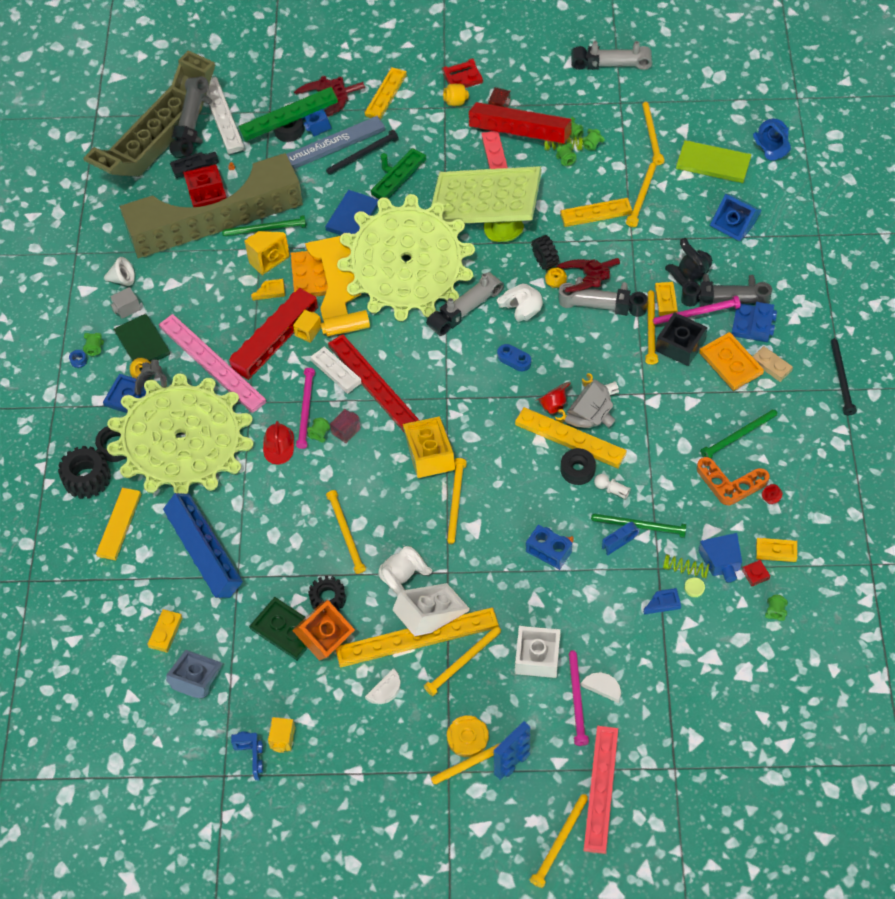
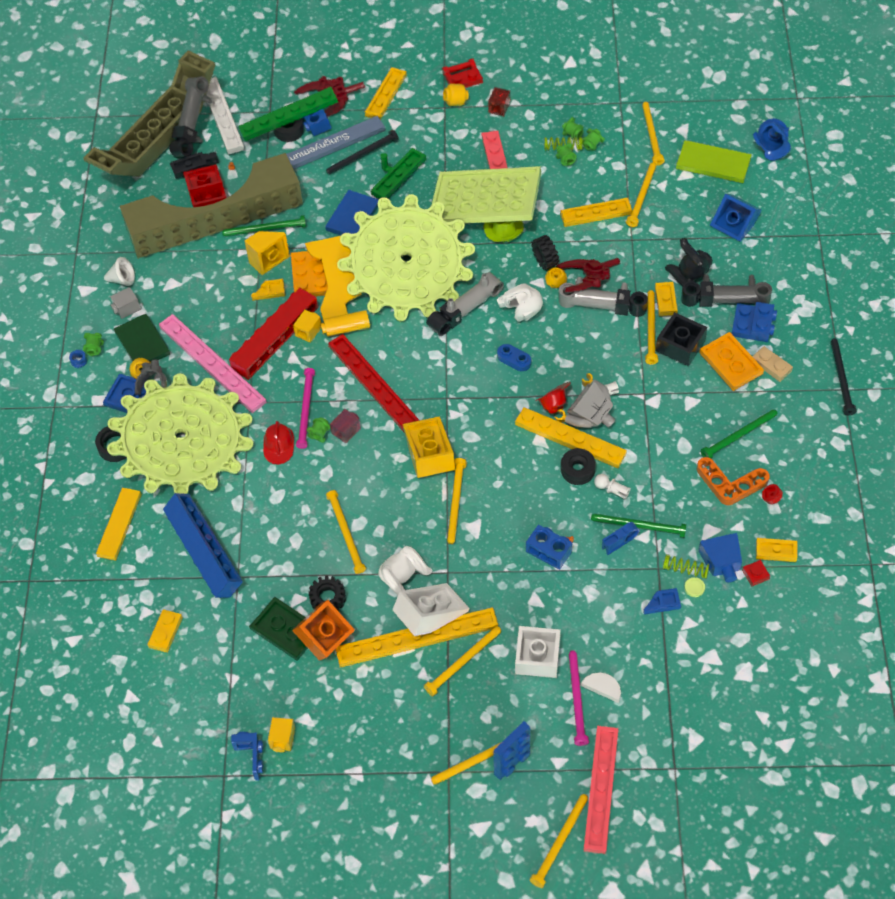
black tyre [58,446,111,499] -> none
sand blue slope [166,650,223,698] -> none
white plate [311,347,361,394] -> none
white tile [365,668,400,704] -> none
yellow tile [447,716,489,757] -> none
red brick [469,102,571,143] -> none
light grey piece [571,41,652,70] -> none
dark pink bar [653,296,740,325] -> none
bright green brick [765,594,788,621] -> none

